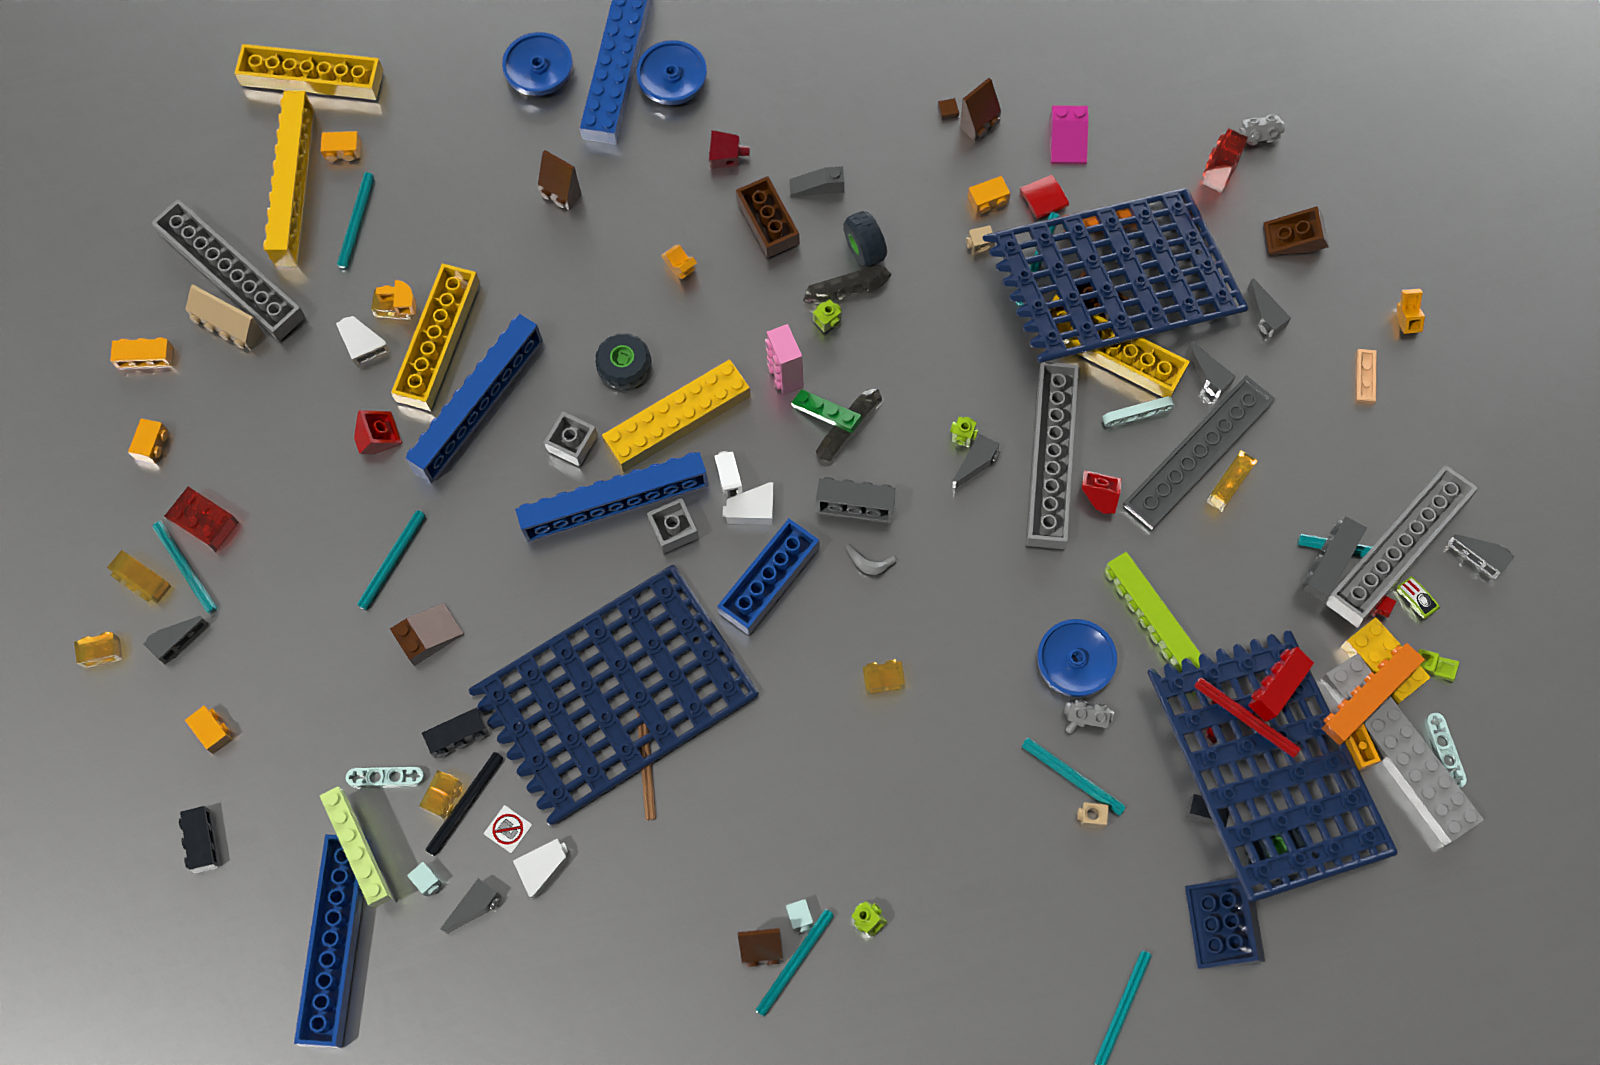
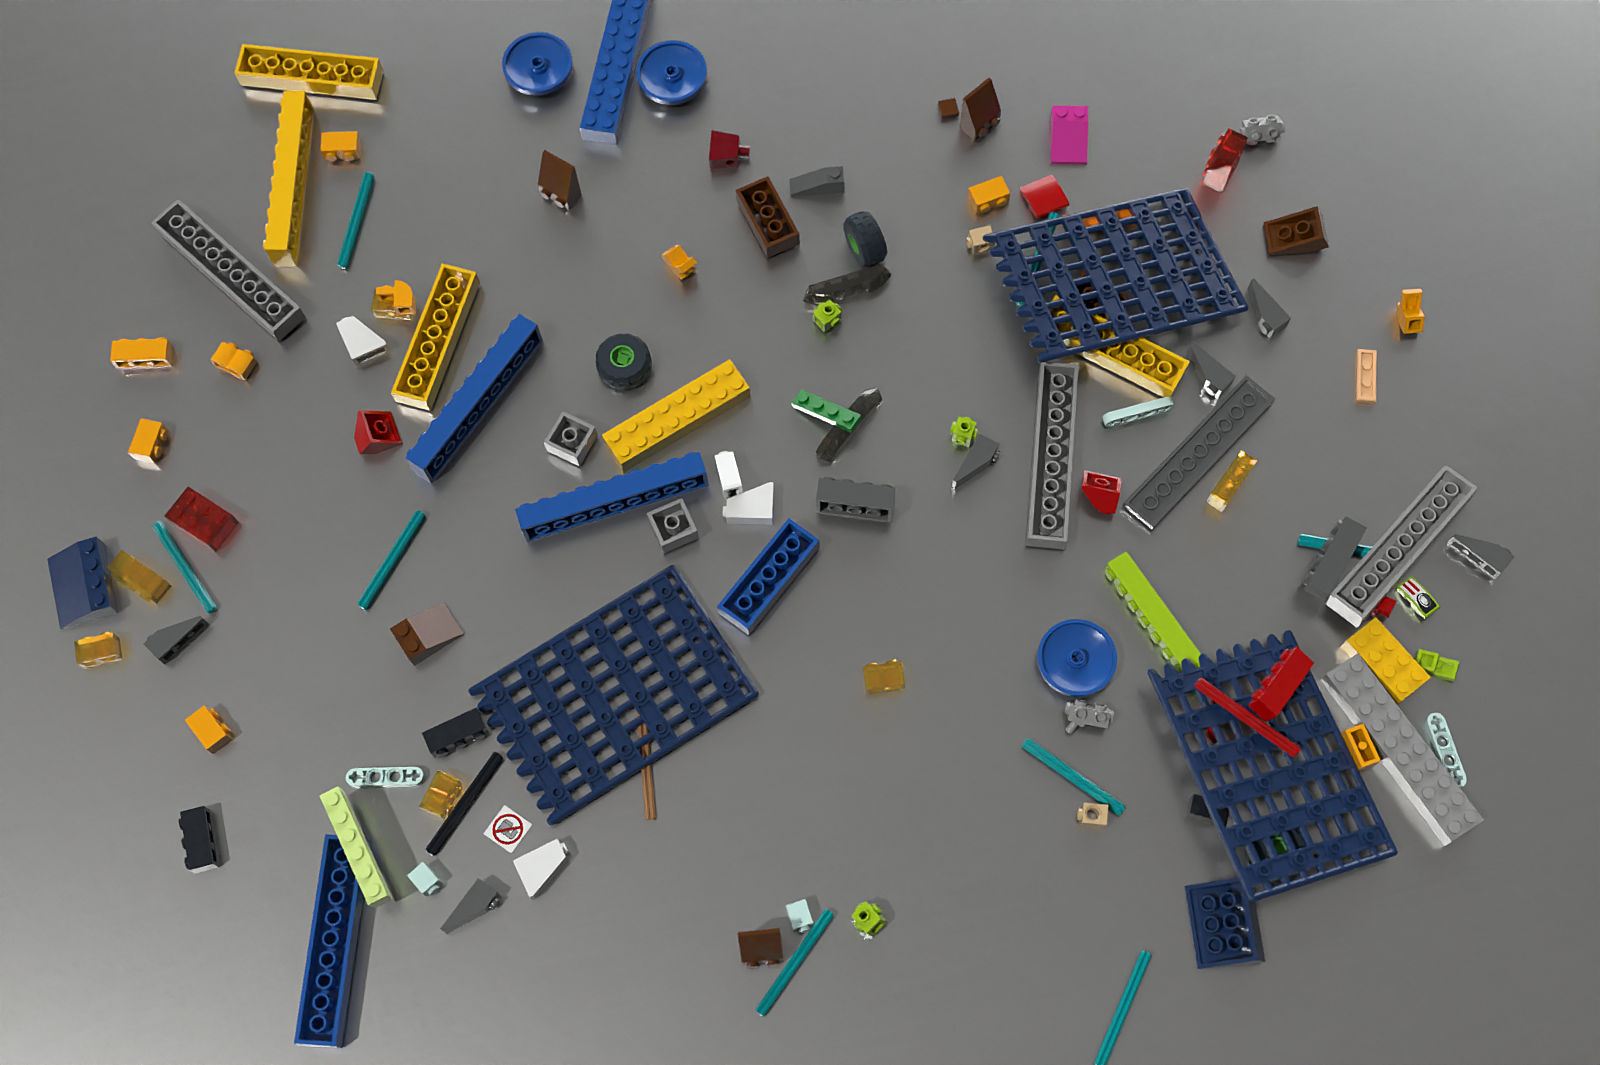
tan slope [186,284,263,350] -> none
bright pink brick [765,324,804,395] -> none
light grey piece [846,544,896,575] -> none
orange brick [1321,643,1425,746] -> none
none -> dark blue slope [47,536,118,630]
none -> light orange brick [210,342,257,380]

